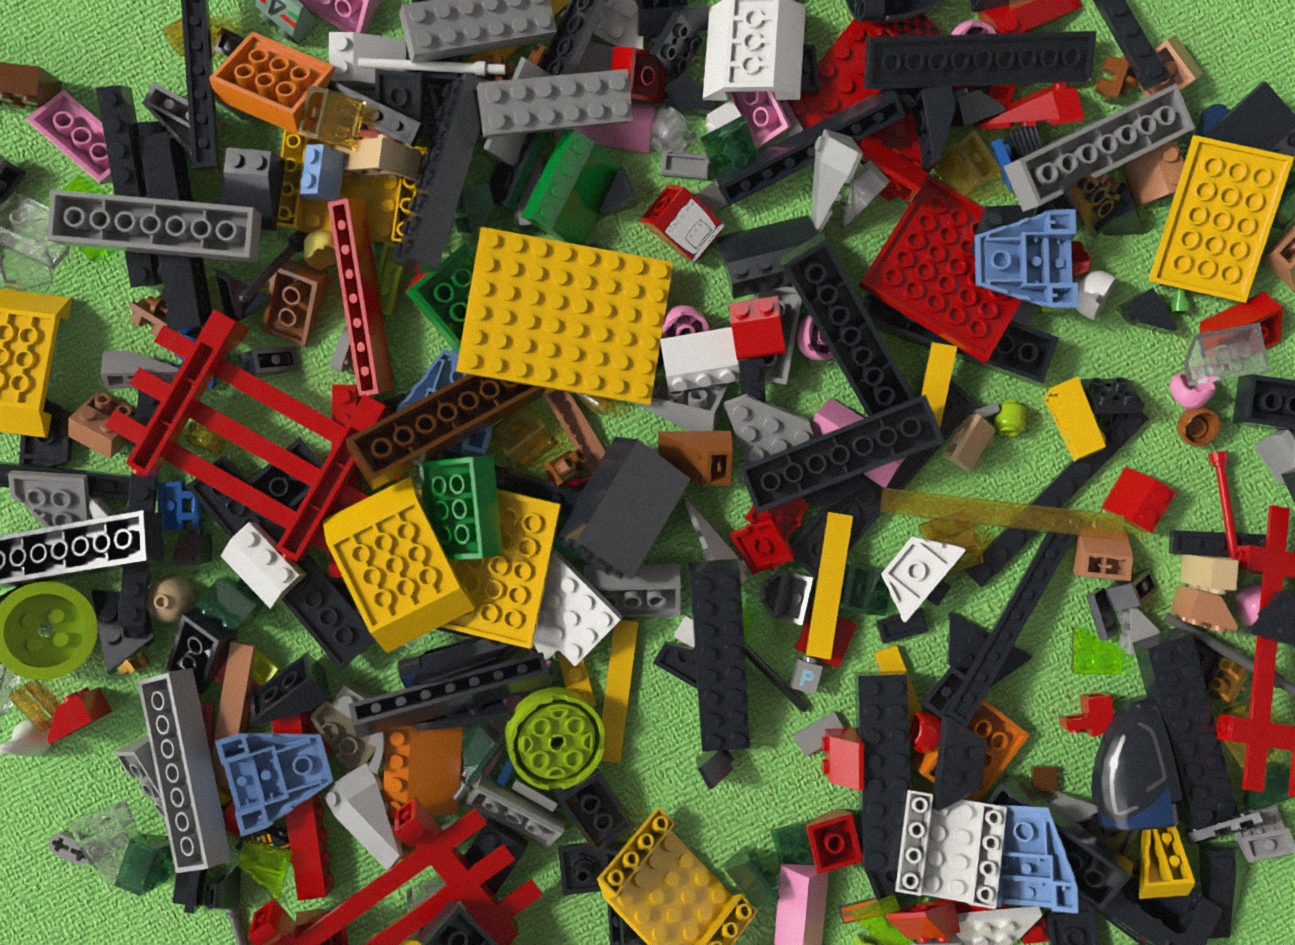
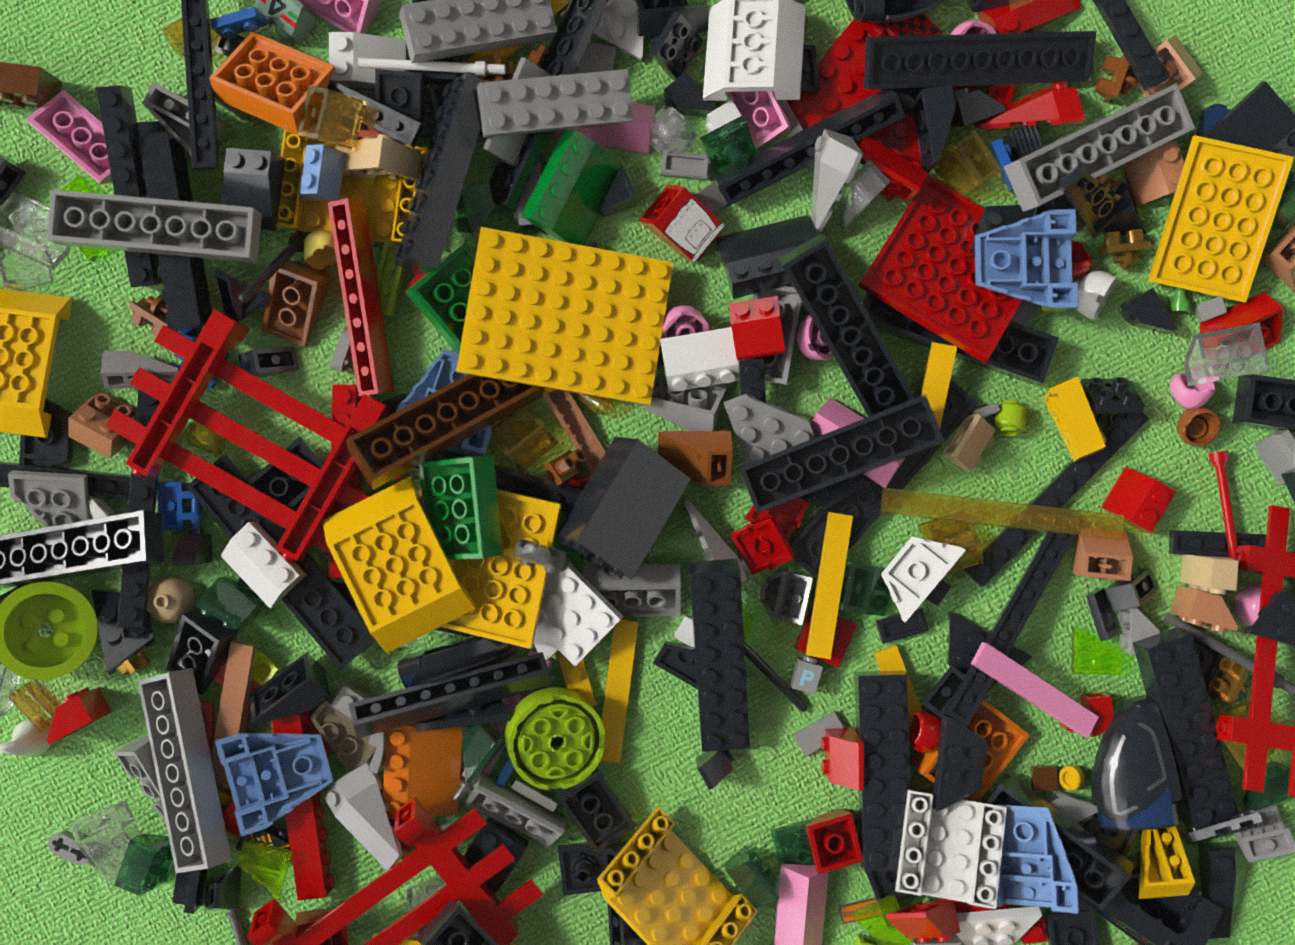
red slope [611,47,666,104] -> none
none -> blue plate [210,7,267,38]
none -> dark grey slope [514,538,570,574]
none -> bright pink tile [971,642,1099,738]
none -> yellow tile [1059,766,1085,791]
none -> pearl gold hips [1099,229,1151,270]
none -> light grey slope [1195,296,1227,321]

